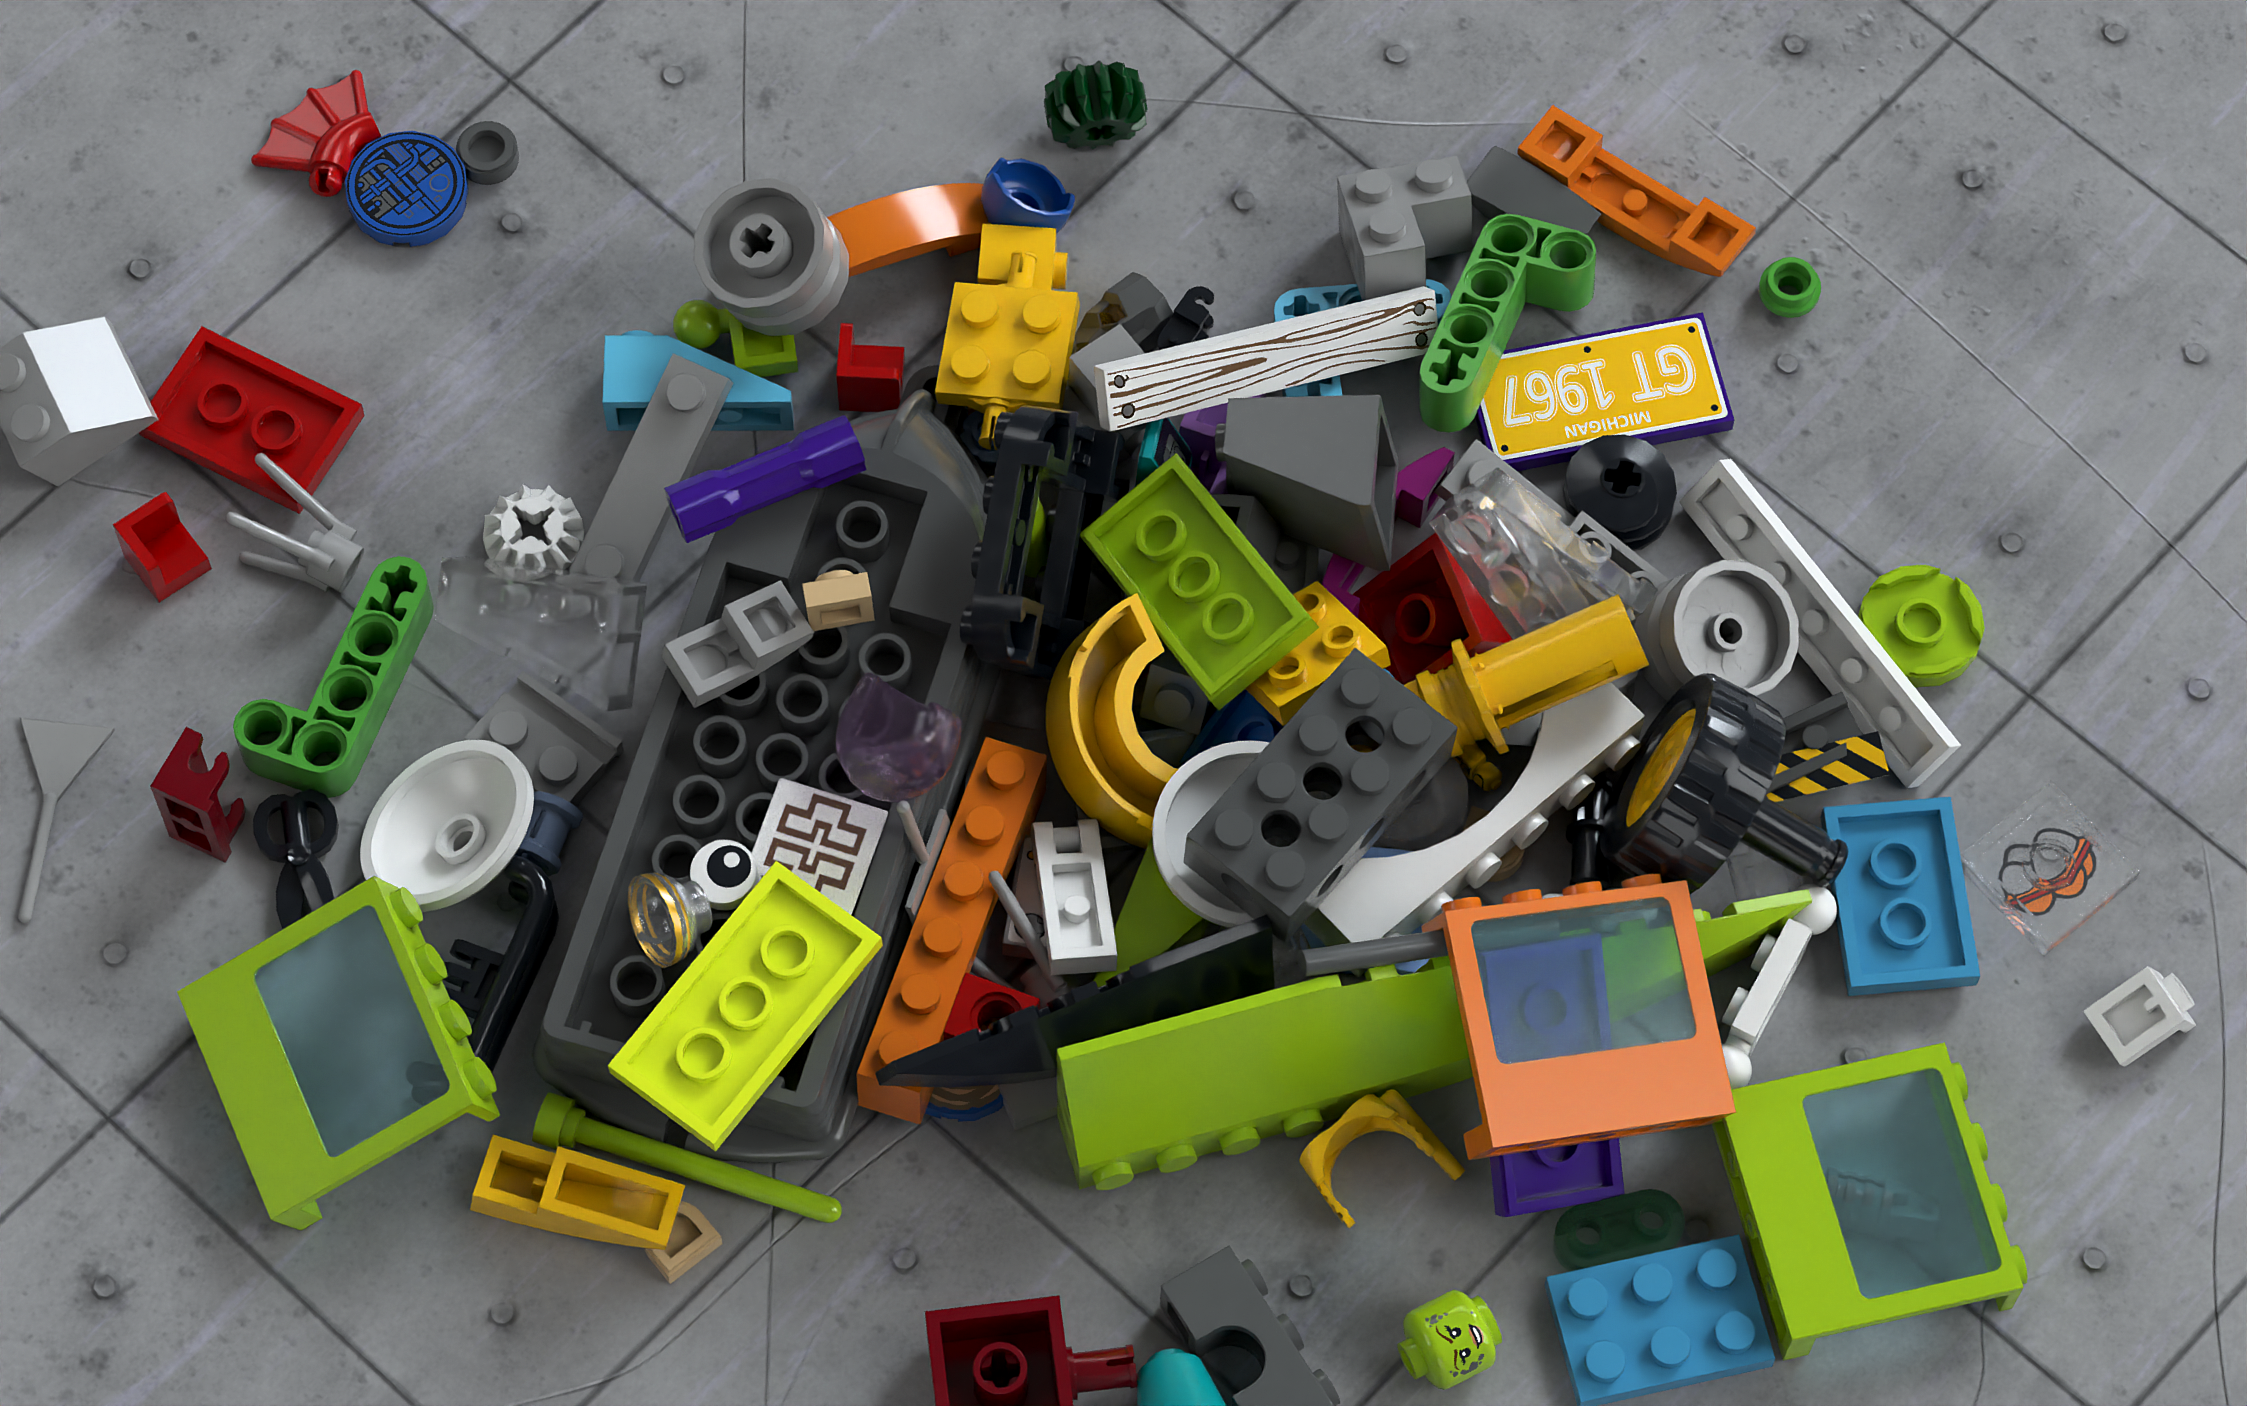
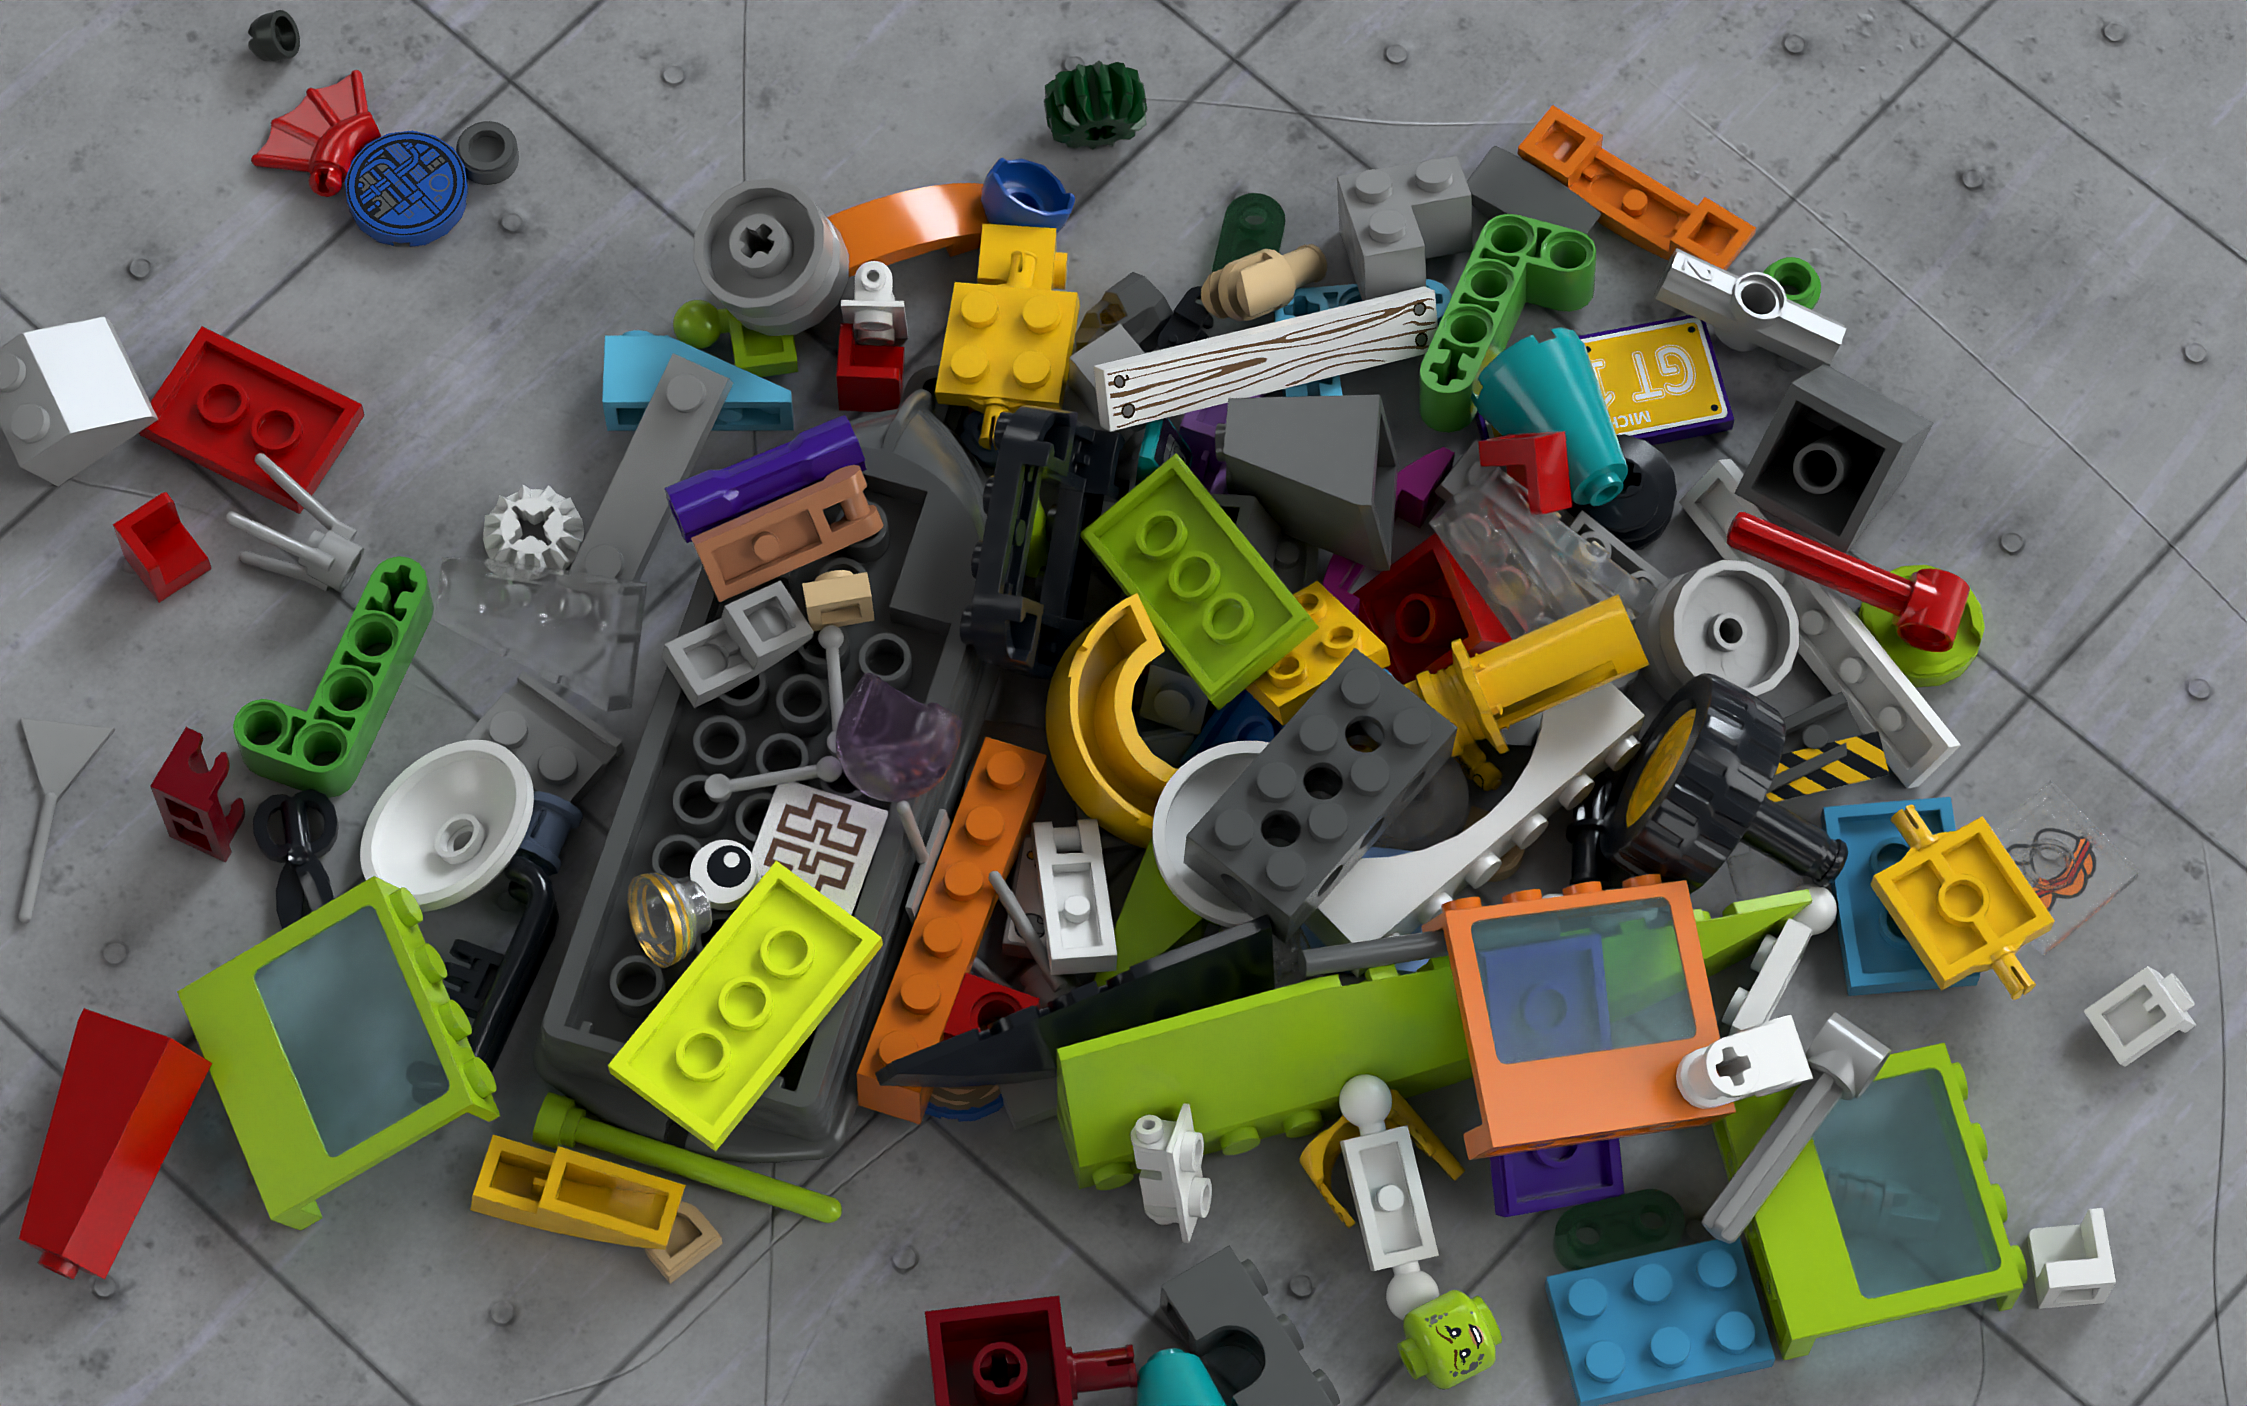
none -> red slope [18,1008,212,1280]
none -> pearl dark grey hinge [248,10,300,61]
none -> nougat plate [691,465,883,602]
none -> light grey hinge [705,756,842,803]
none -> light grey hinge [818,625,854,758]
none -> white hinge [841,261,908,346]
none -> white hinge [1130,1103,1212,1243]
none -> tan arm [1201,244,1327,321]
none -> clear green plate [1212,193,1286,273]
none -> white plate [1339,1074,1439,1320]
none -> teal cone [1471,327,1628,506]
none -> red panel [1478,431,1572,515]
none -> light grey piece [1654,248,1846,371]
none -> white piece [1676,1015,1813,1109]
none -> light grey axle [1702,1012,1891,1244]
none -> red axle [1727,512,1970,652]
none -> dark grey slope [1734,364,1934,554]
none -> yellow plate [1870,805,2055,1000]
none -> white panel [2027,1208,2116,1309]

